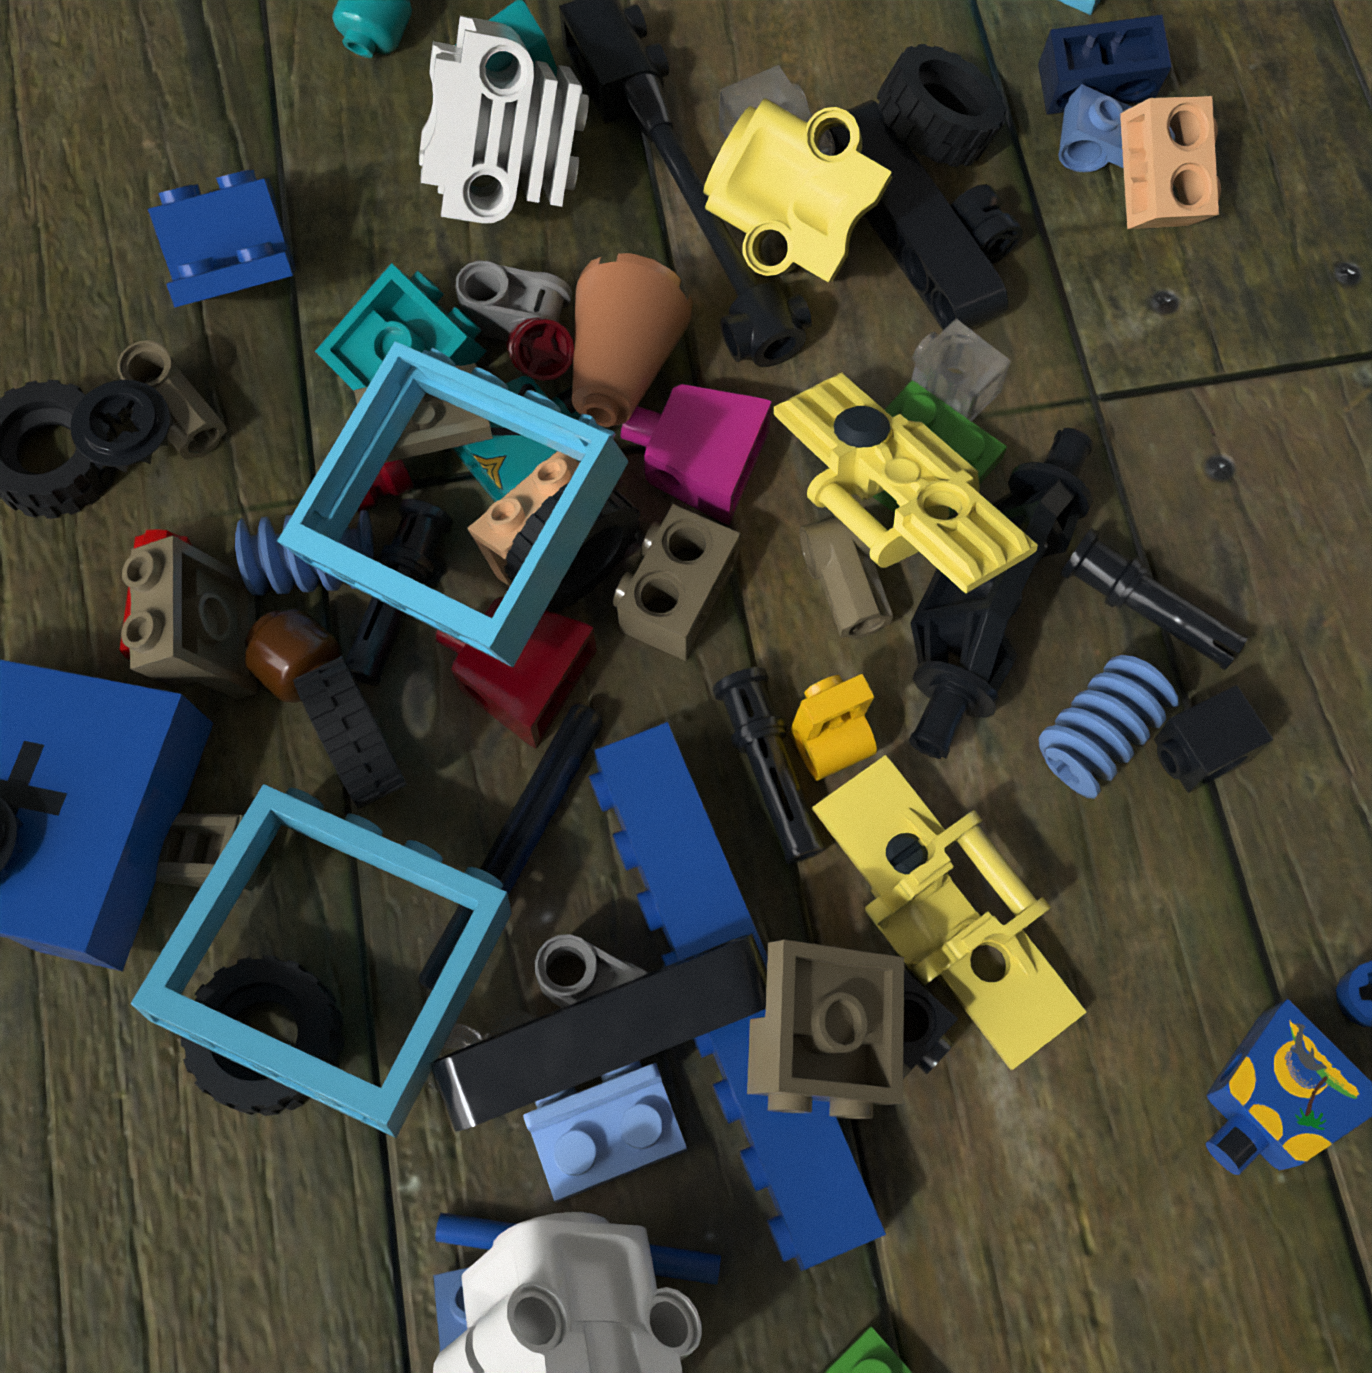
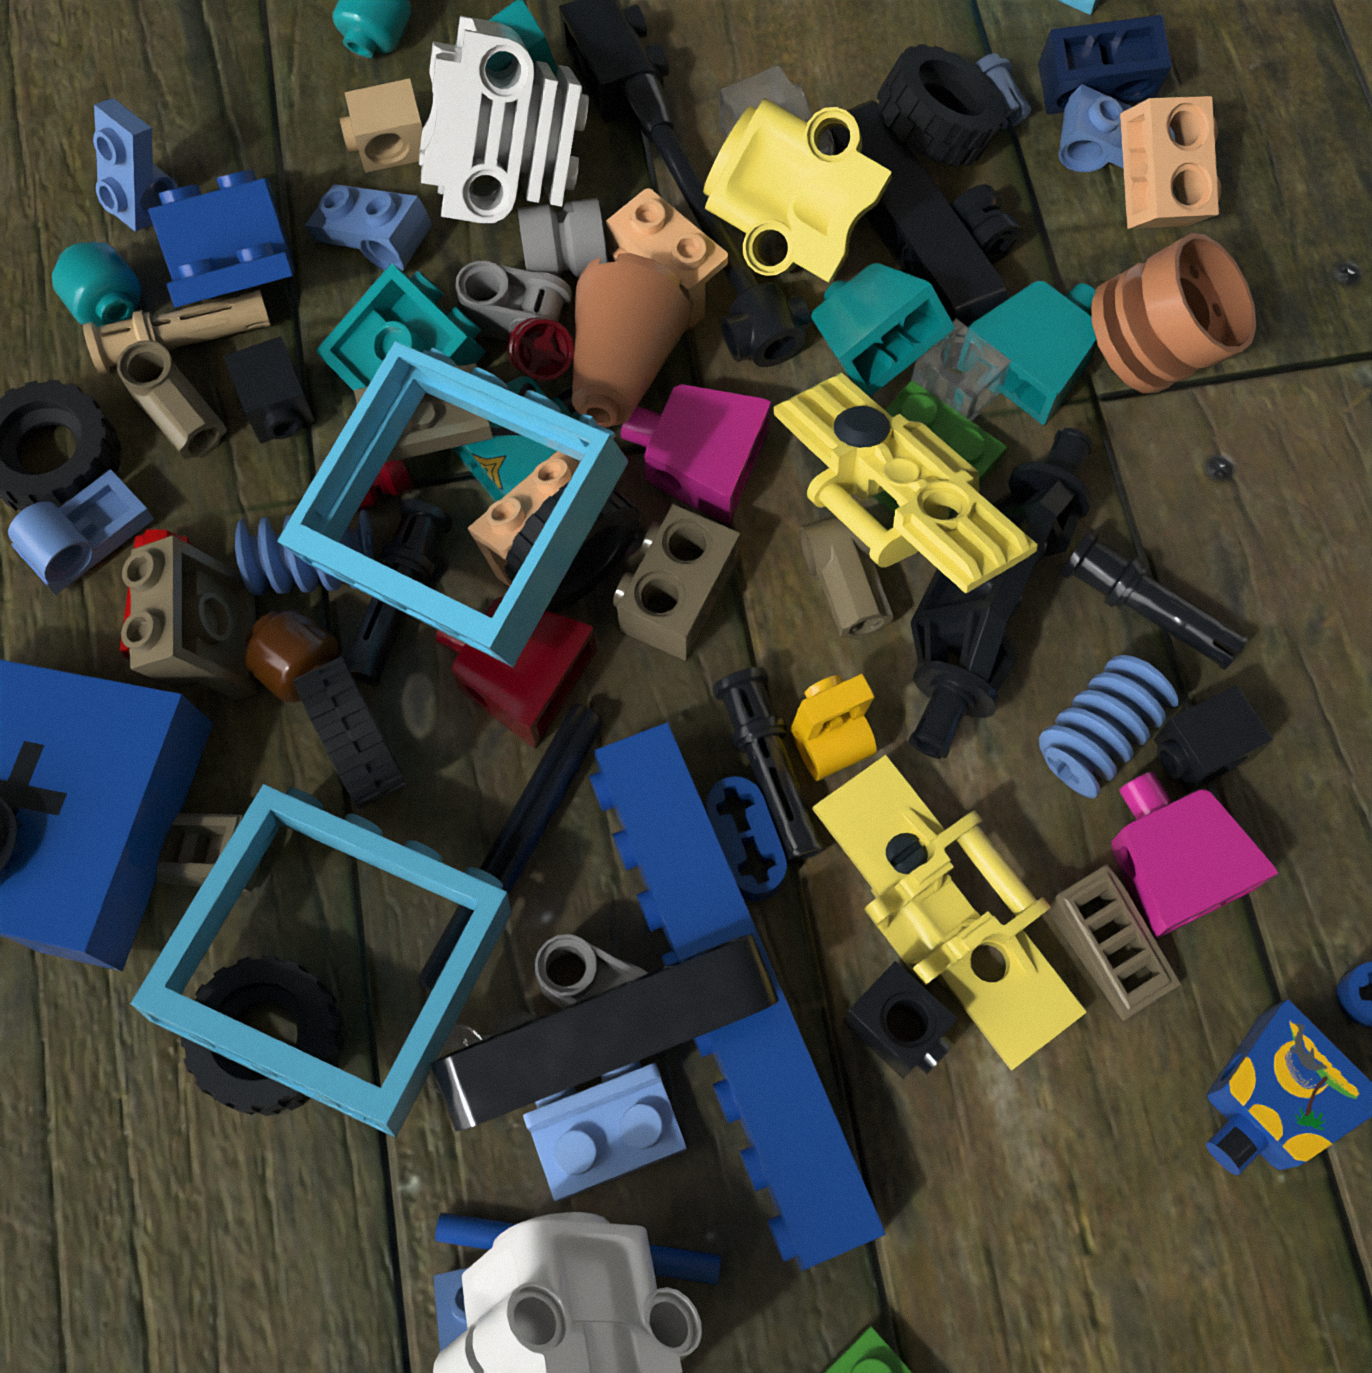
black gear [70,380,174,473] -> none
dark tan plate [747,940,904,1119] -> none
none -> medium blue plate [8,469,154,595]
none -> teal head [52,241,142,327]
none -> tan pin [83,290,271,375]
none -> medium blue plate [93,98,178,232]
none -> black brick [224,336,316,444]
none -> medium blue plate [305,184,432,271]
none -> tan brick [339,78,423,173]
none -> light grey wheel [517,198,607,278]
none -> light nougat bracket [606,188,728,330]
none -> blue beam [706,776,787,902]
none -> teal torso [811,263,955,397]
none -> teal torso [959,281,1098,426]
none -> sand blue pin [975,53,1031,129]
none -> dark tan slope [1047,864,1181,1021]
none -> nougat wheel [1091,233,1256,393]
none -> dark pink torso [1111,771,1279,940]

